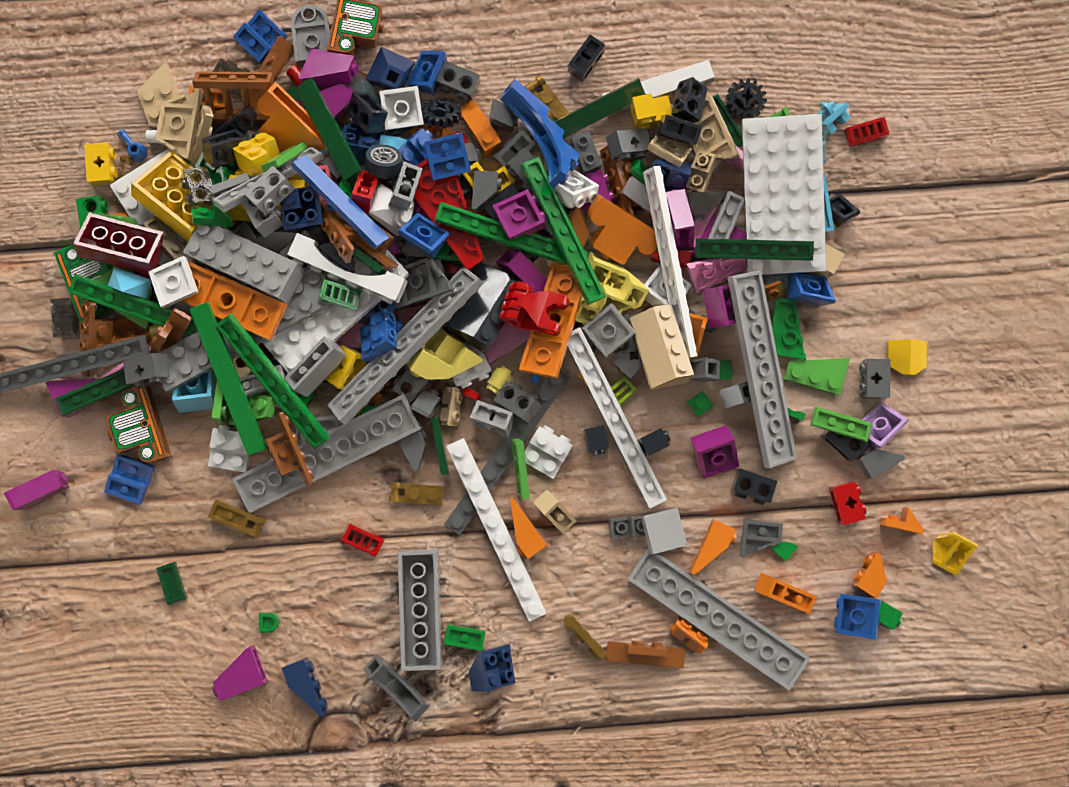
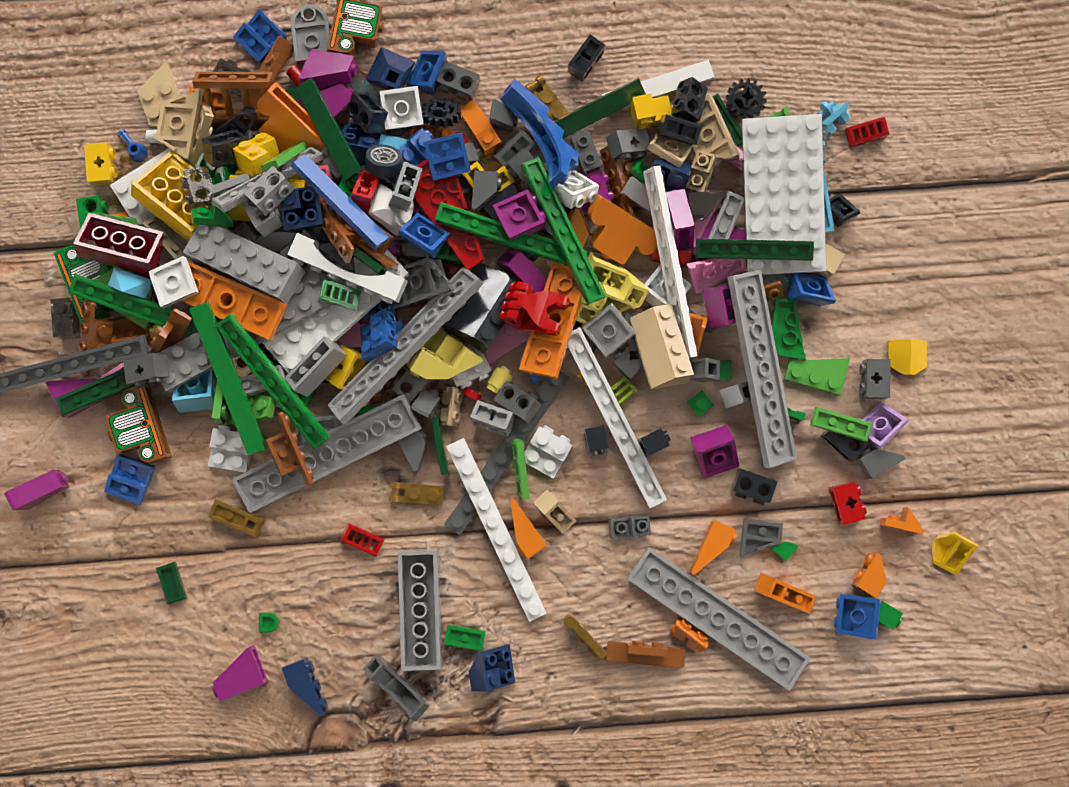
light grey tile [641,508,687,555] -> none

